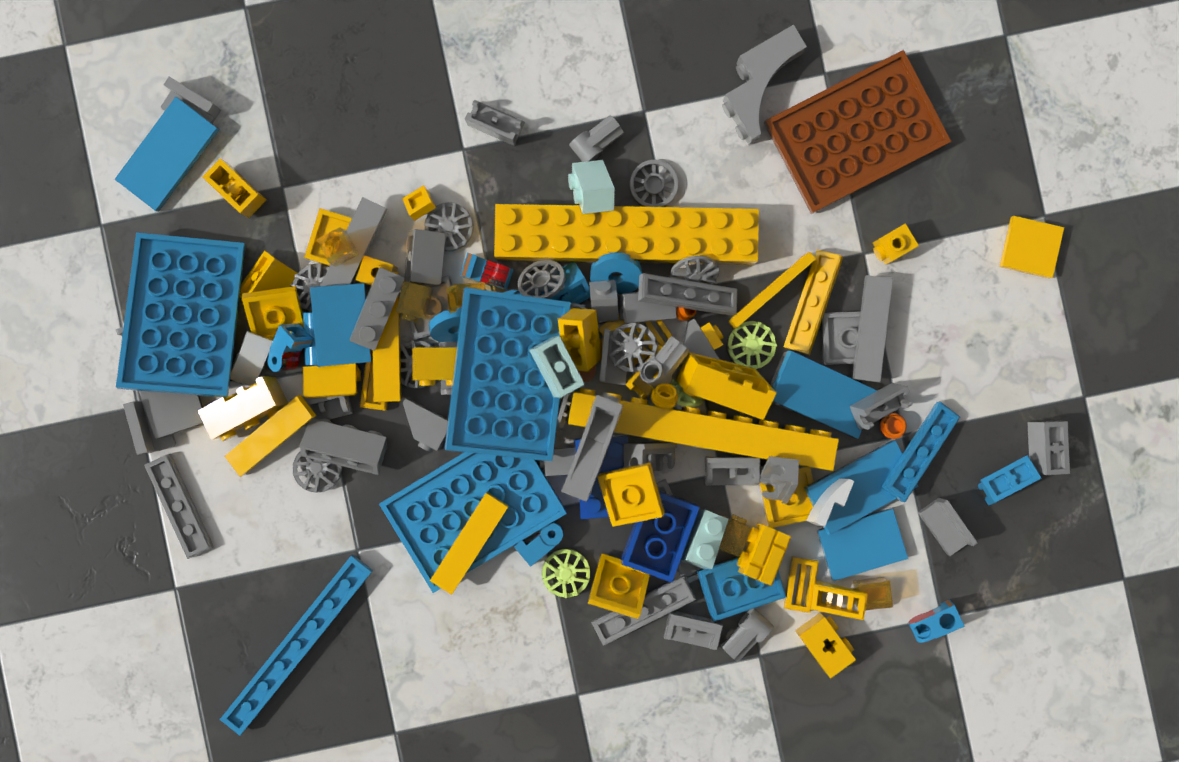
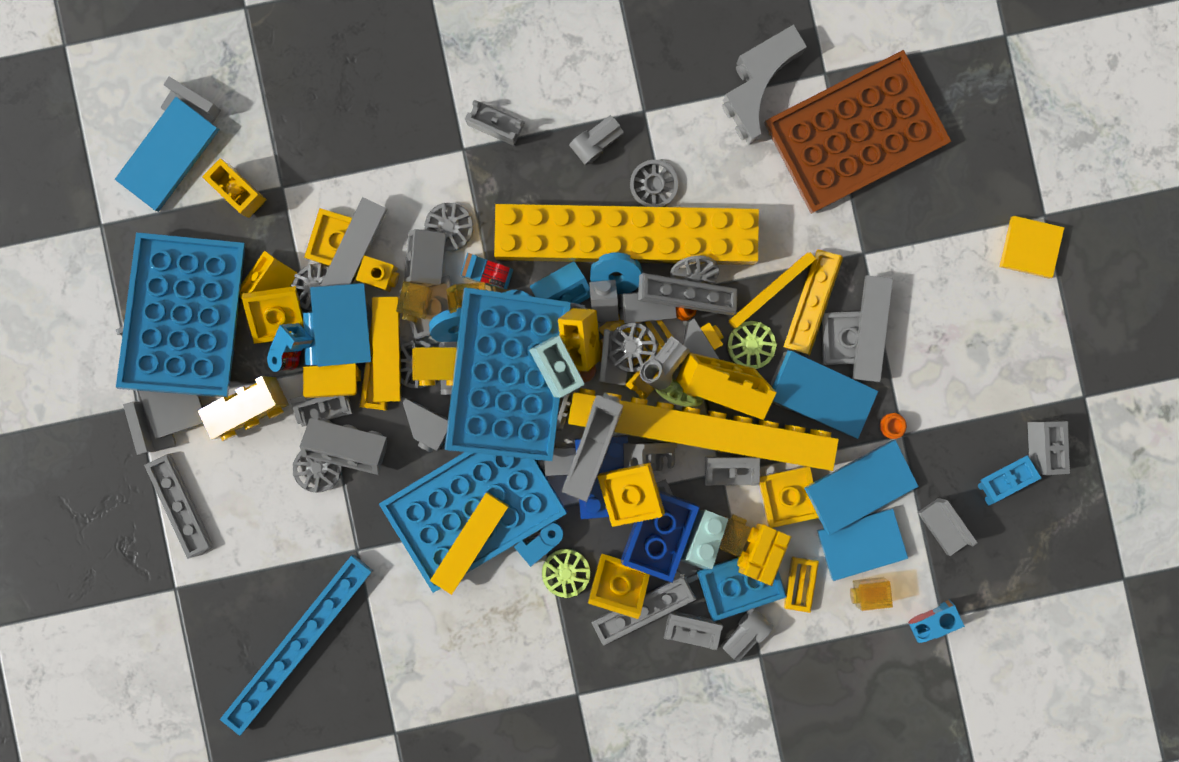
yellow tile [224,395,317,477] -> none
white slope [230,331,273,386] -> none
clear yellow brick [316,227,359,267] -> none
light grey plate [349,267,405,351] -> none
yellow plate [402,185,436,221] -> none
light grey wheel [518,260,566,299] -> none
light aqua brick [568,160,615,214] -> none
yellow plate [651,383,678,409] -> none
light grey hinge [759,456,799,504] -> none
yellow brick [795,613,856,679] -> none
white slope [806,478,854,527] -> none
yellow slope [811,580,868,620] -> none
light grey hinge [850,383,913,430] -> none
yellow brick [873,223,919,265] -> none
dark azure tile [881,402,960,502] -> none

